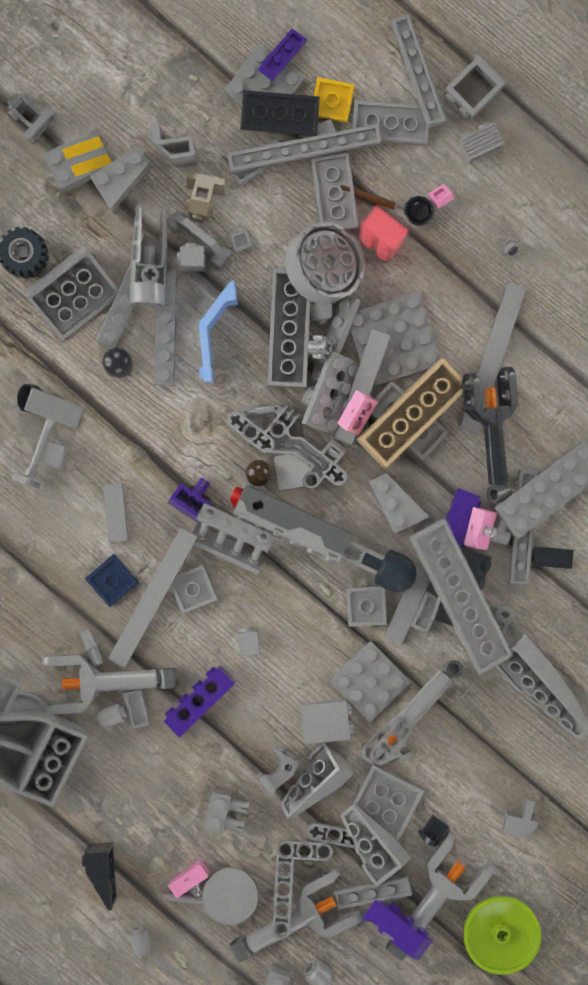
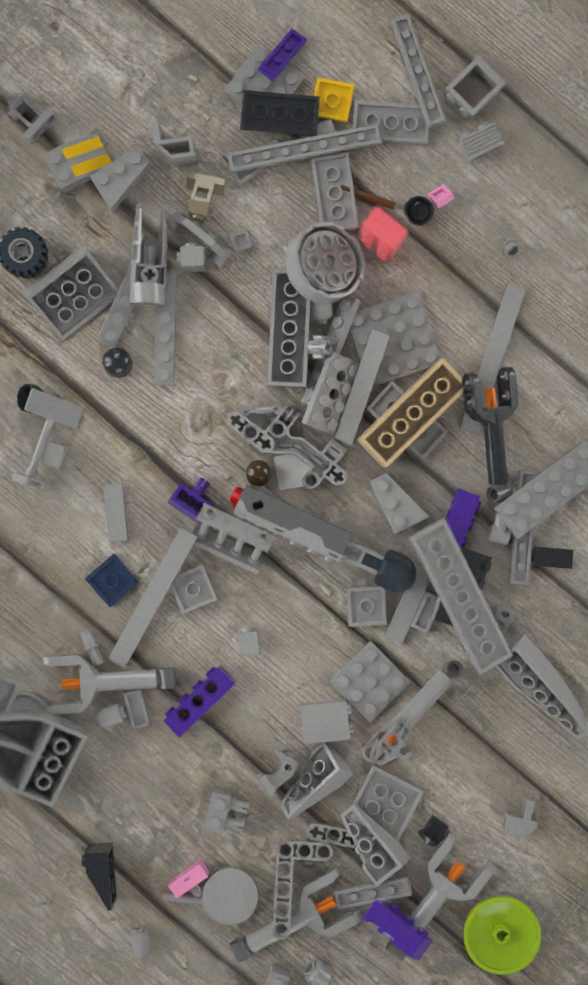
light blue windscreen [199,281,238,384] -> none
bright pink piece [337,390,378,435] -> none
bright pink piece [464,507,498,550] -> none

